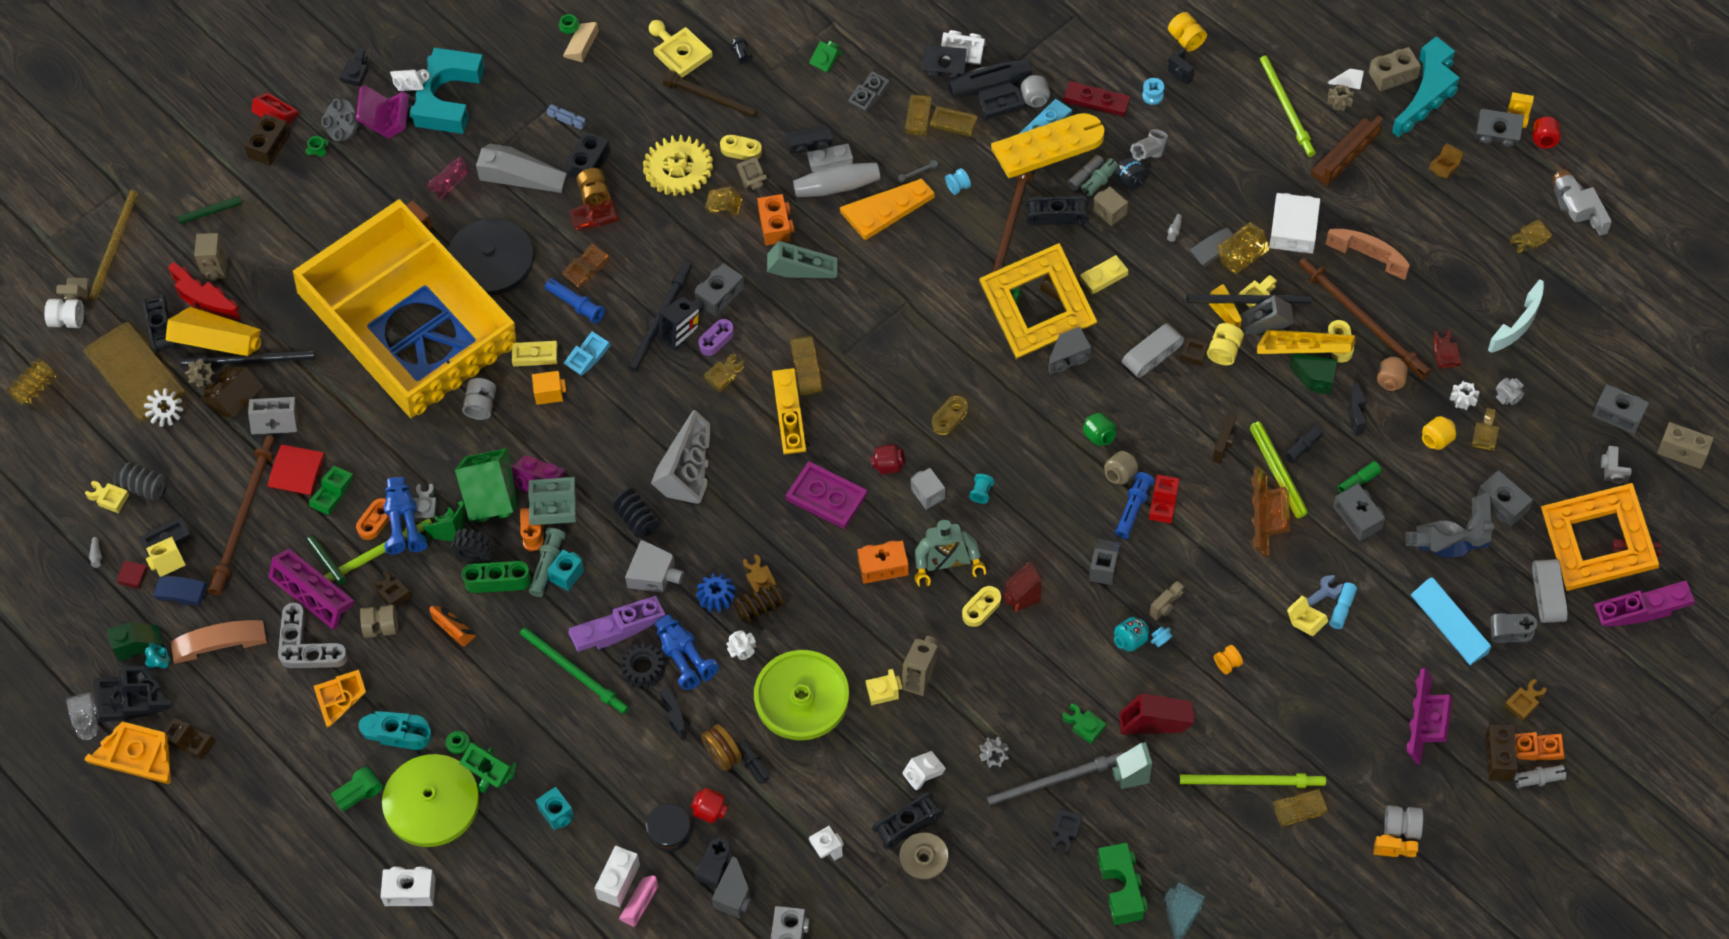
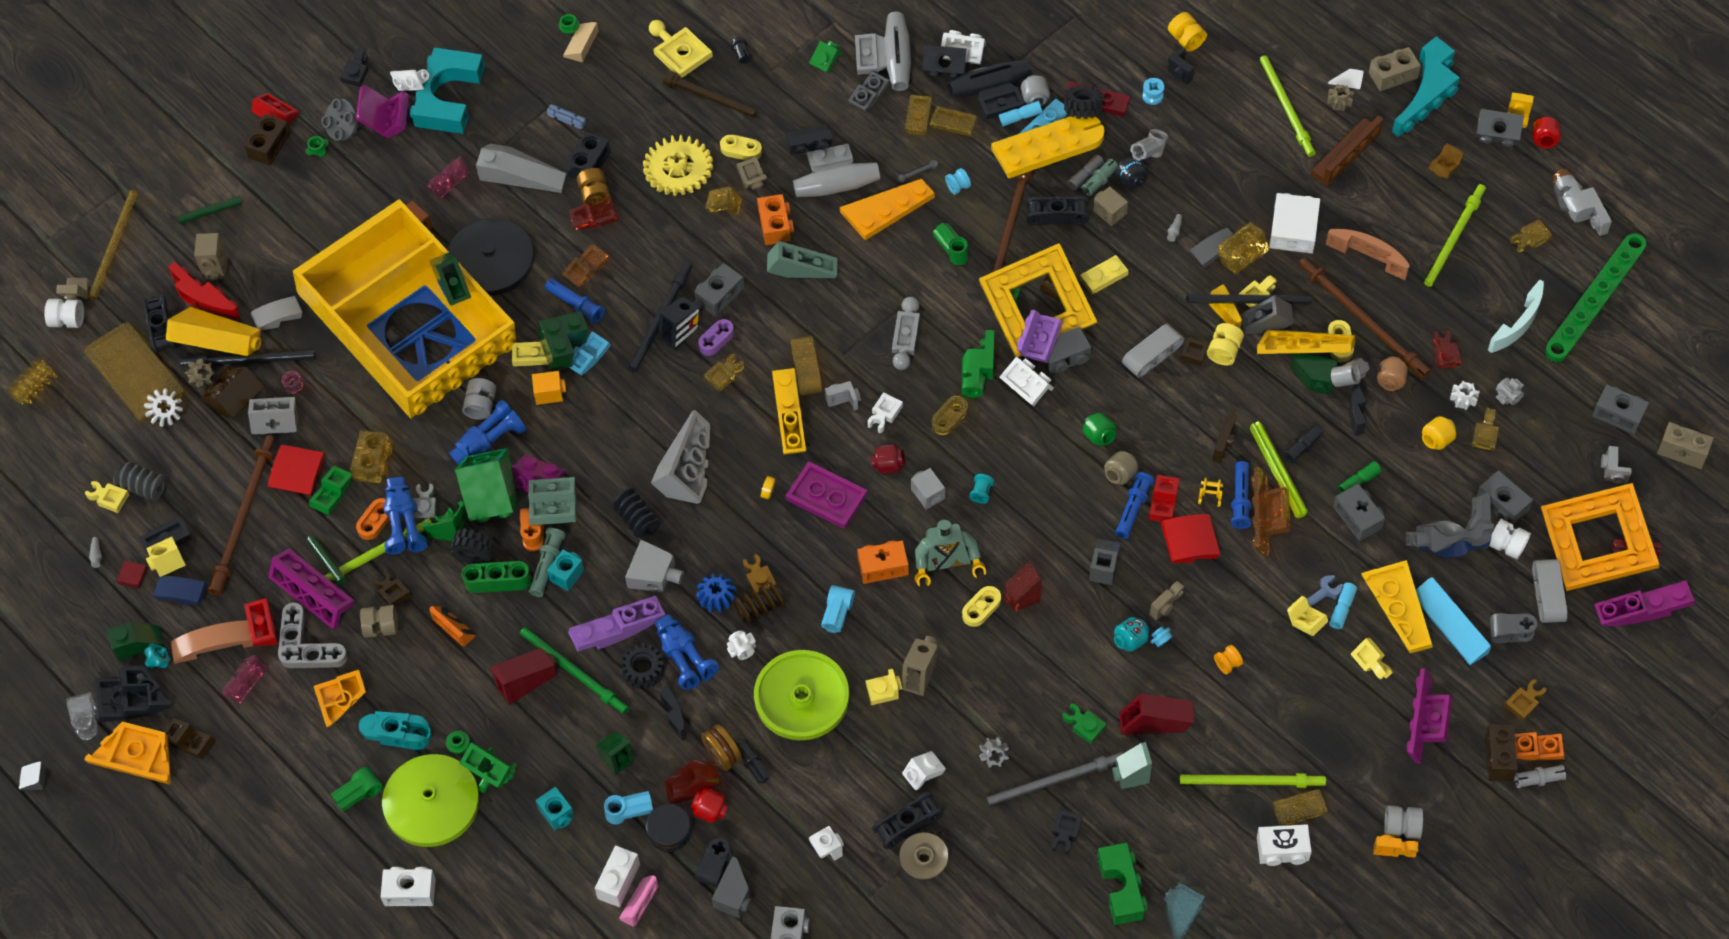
none -> slope [19,762,46,790]
none -> clear pink hinge [221,655,267,705]
none -> red slope [244,598,279,646]
none -> light grey slope [251,296,303,330]
none -> clear pink bush [281,371,303,394]
none -> clear yellow brick [350,430,392,483]
none -> dark green slope [429,252,471,306]
none -> blue piece [449,400,527,465]
none -> dark red slope [491,648,557,705]
none -> dark green brick [537,311,588,372]
none -> dark green slope [596,732,635,776]
none -> medium azure piece [604,791,653,825]
none -> clear red slope [664,760,721,804]
none -> yellow tile [760,476,776,500]
none -> medium azure piece [821,585,855,633]
none -> light grey bracket [825,381,861,411]
none -> light grey plate [855,12,911,91]
none -> white plate [868,392,903,433]
none -> light grey plate [892,297,920,370]
none -> green piece [933,223,969,265]
none -> green plate [962,330,994,398]
none -> medium azure piece [999,101,1043,127]
none -> white bracket [999,357,1054,406]
none -> medium lavender bracket [1017,310,1063,363]
none -> black tyre [1064,85,1103,119]
none -> red slope [1161,514,1220,563]
none -> yellow piece [1198,478,1223,507]
none -> blue pin [1231,461,1252,529]
none -> white brick [1257,825,1311,866]
none -> light grey piece [1331,358,1369,387]
none -> light yellow plate [1351,638,1393,679]
none -> yellow wing [1361,560,1433,654]
none -> lime bar [1424,184,1486,287]
none -> white wheel [1490,519,1531,560]
none -> green plate [1545,234,1646,362]

